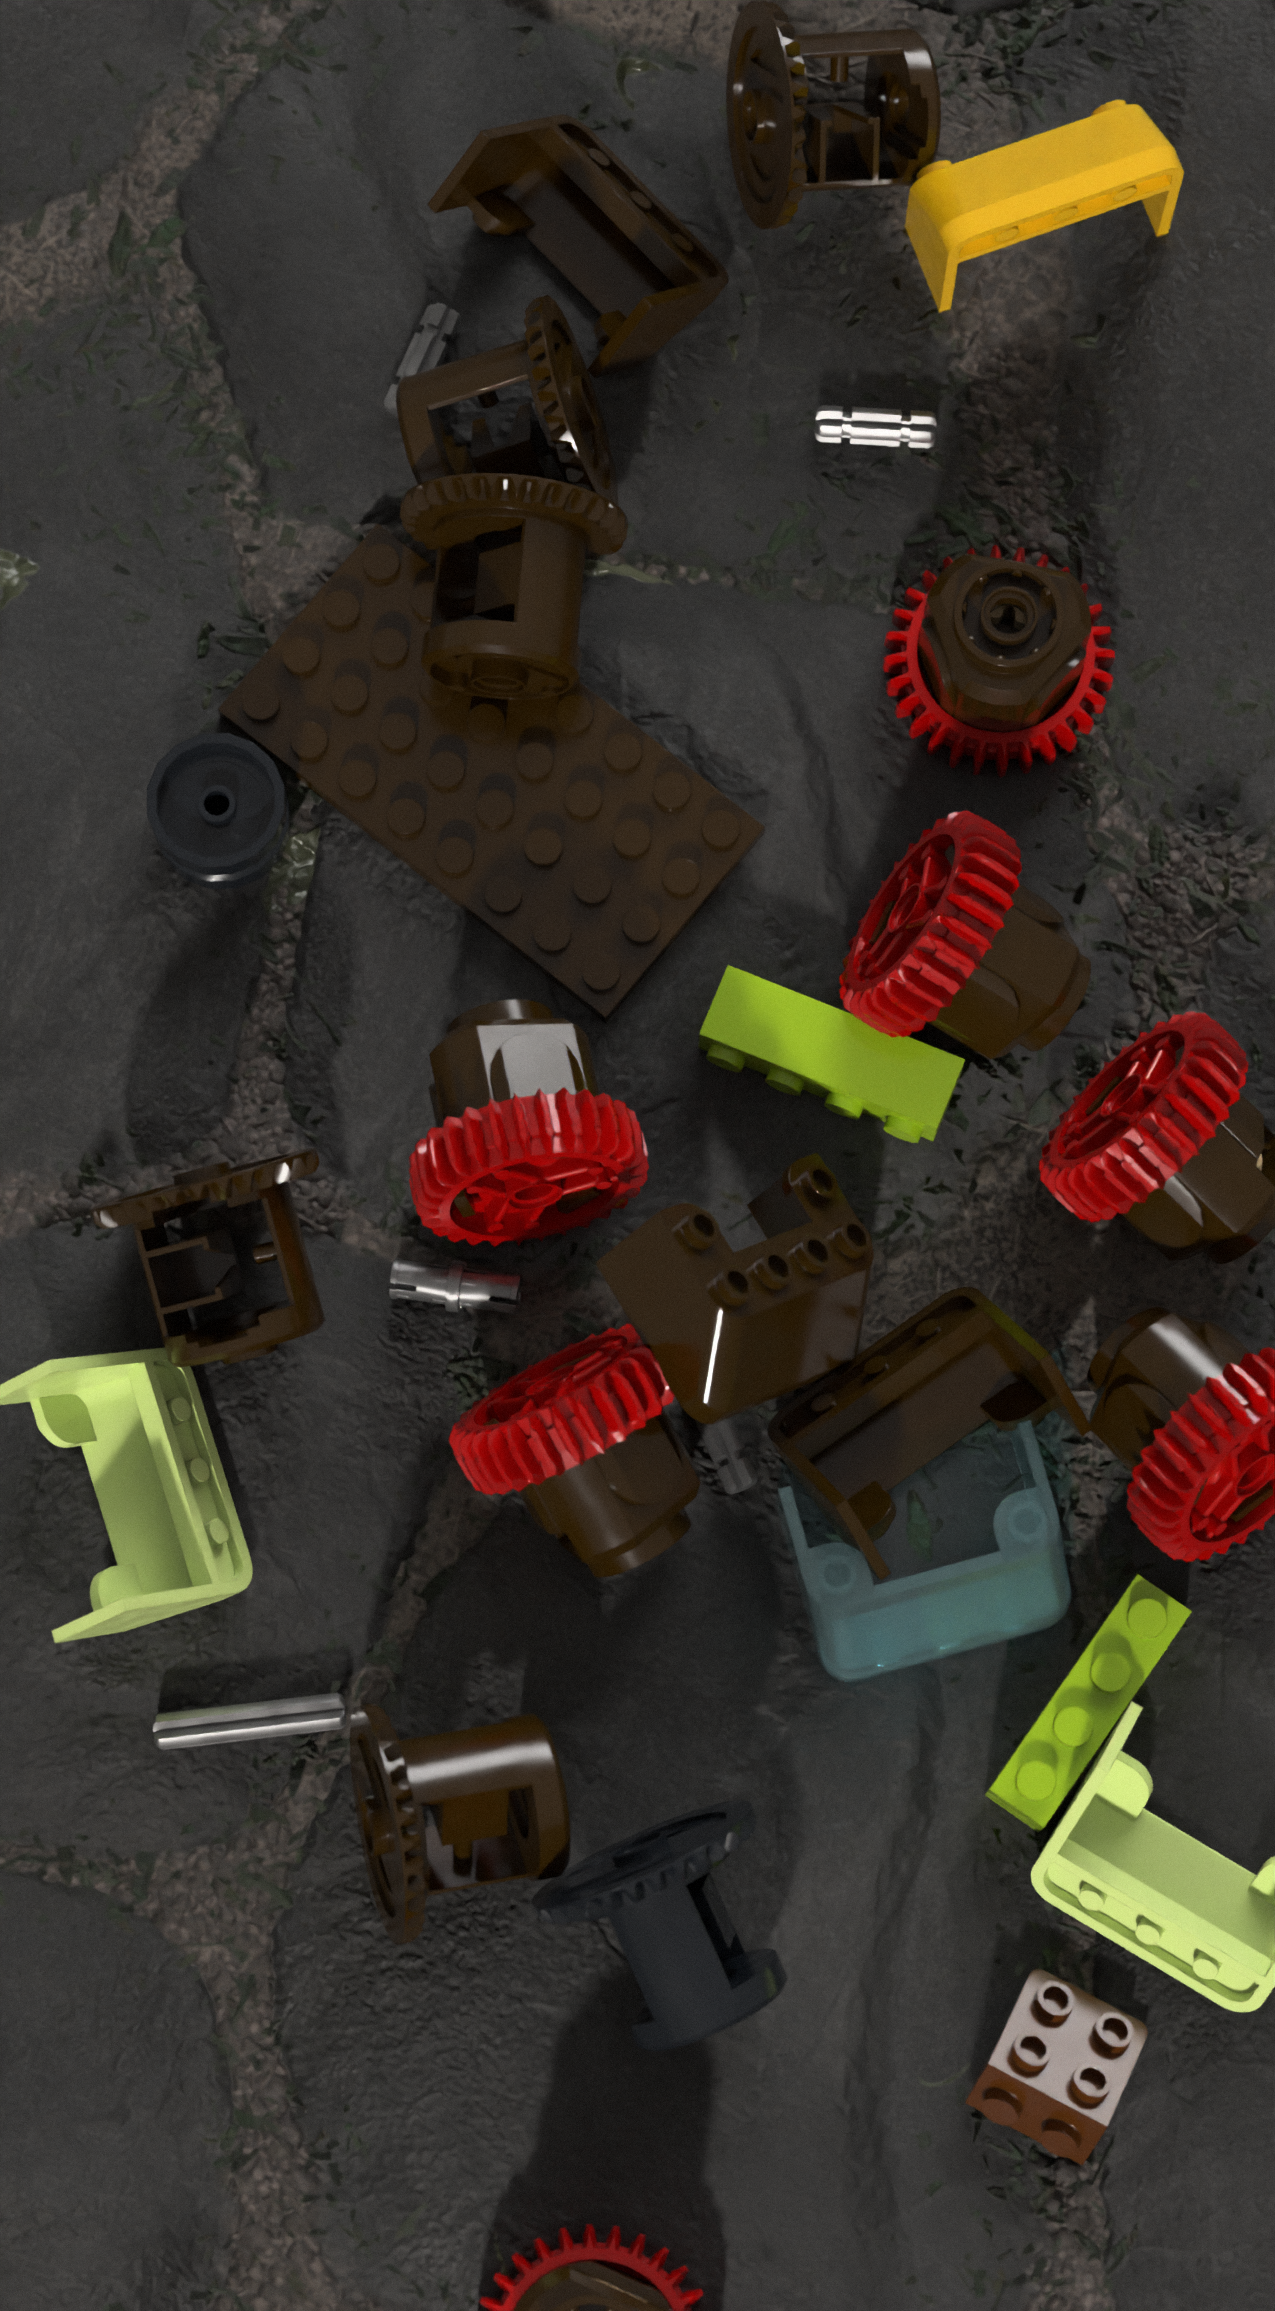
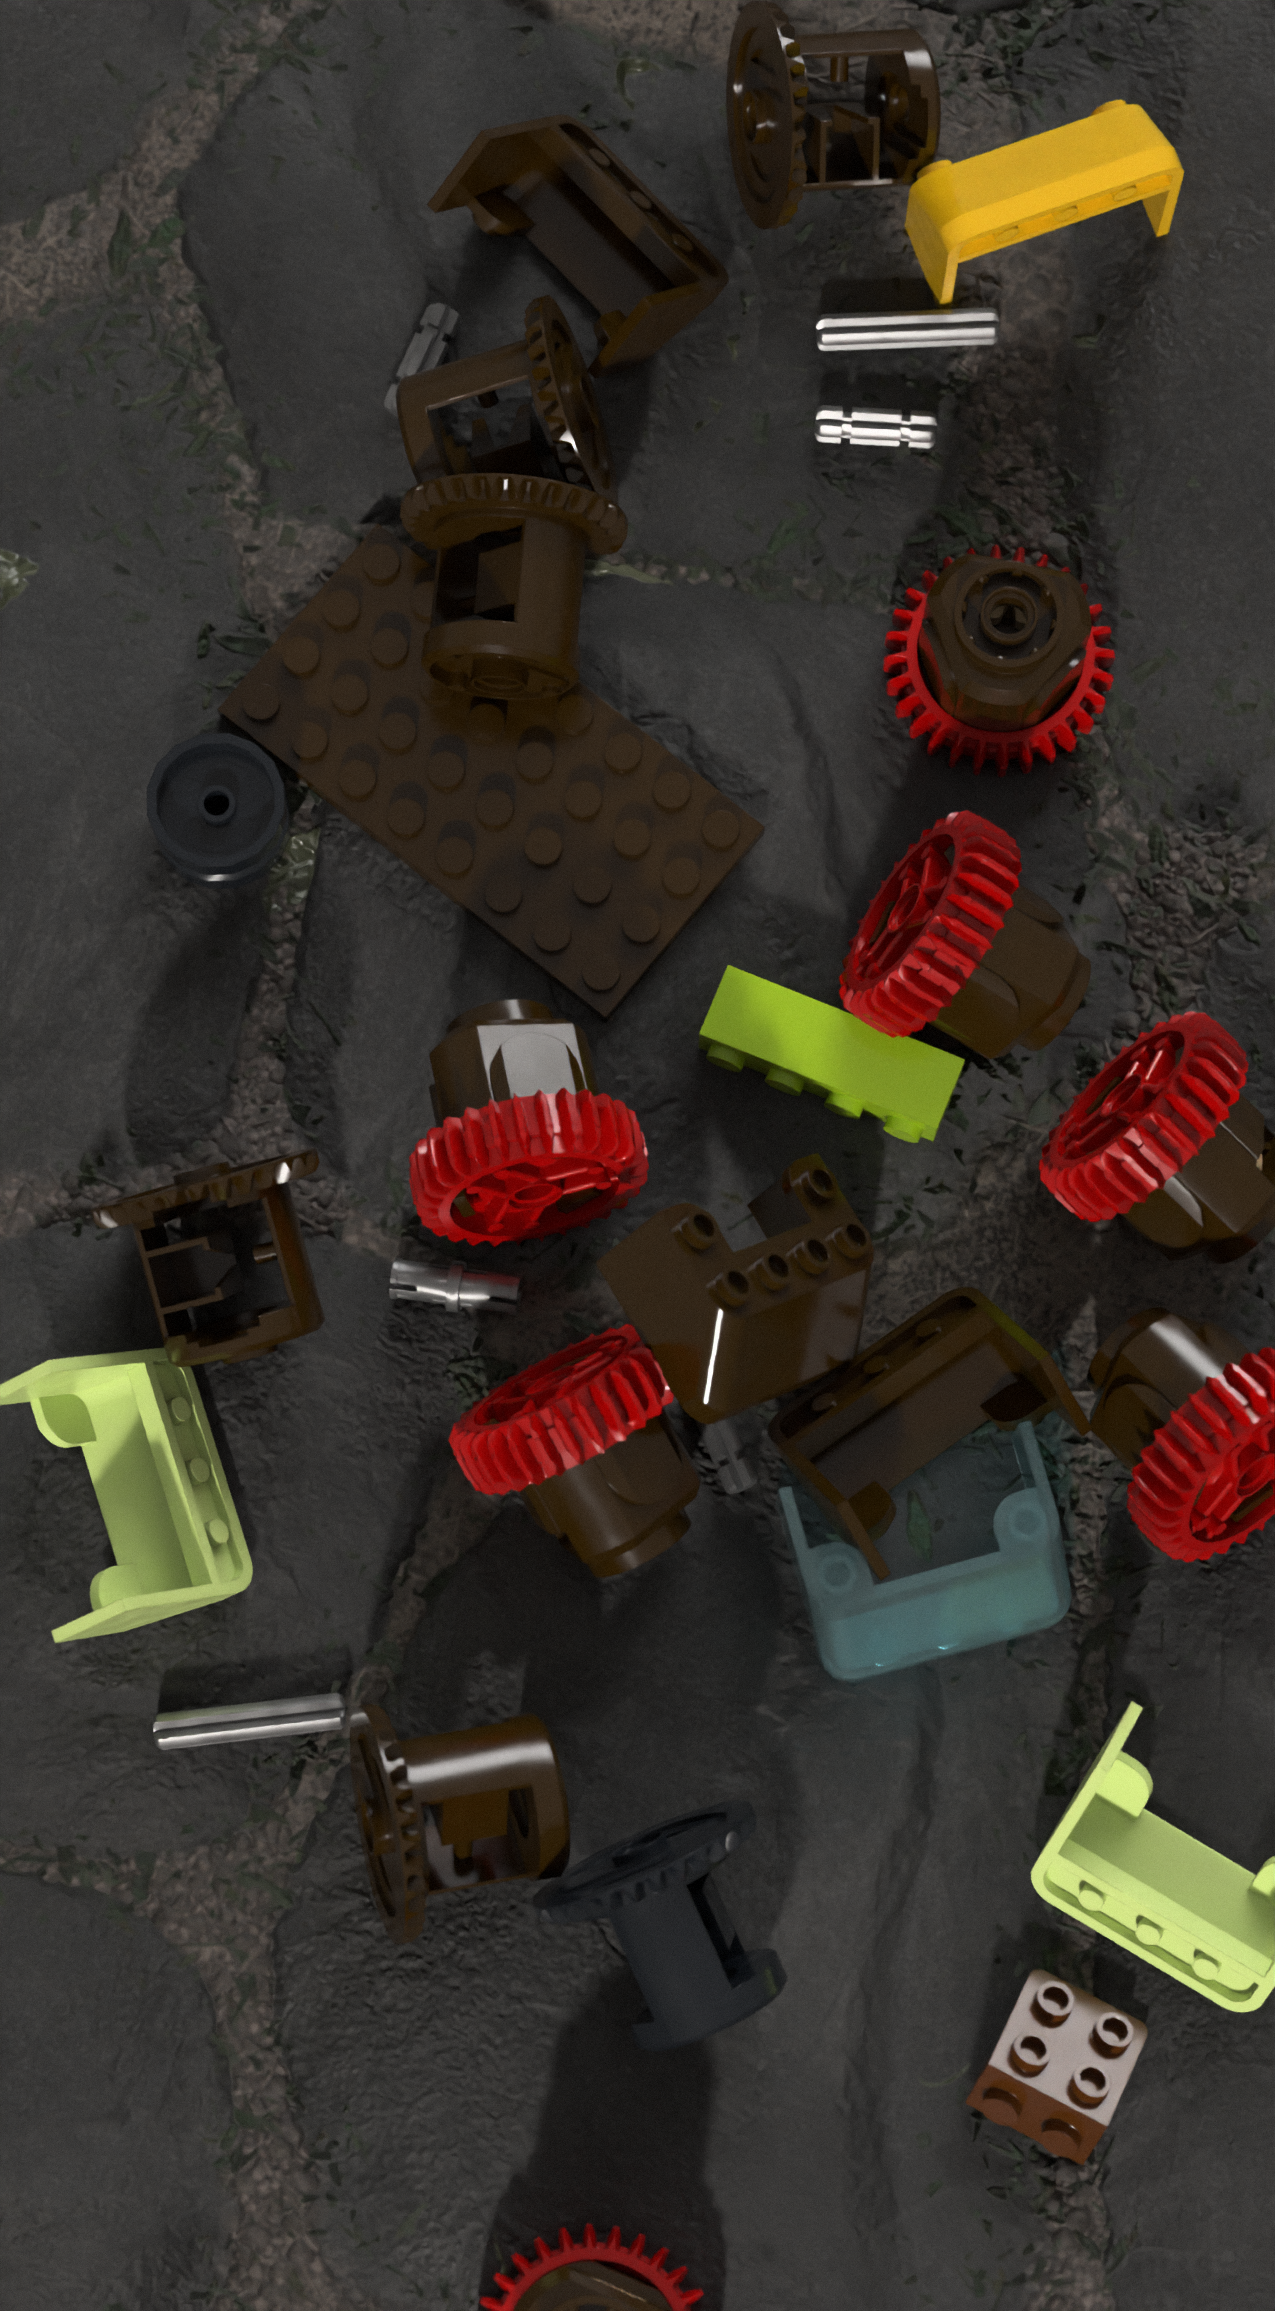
lime brick [985,1574,1192,1833] -> none
none -> flat silver axle [816,307,999,351]

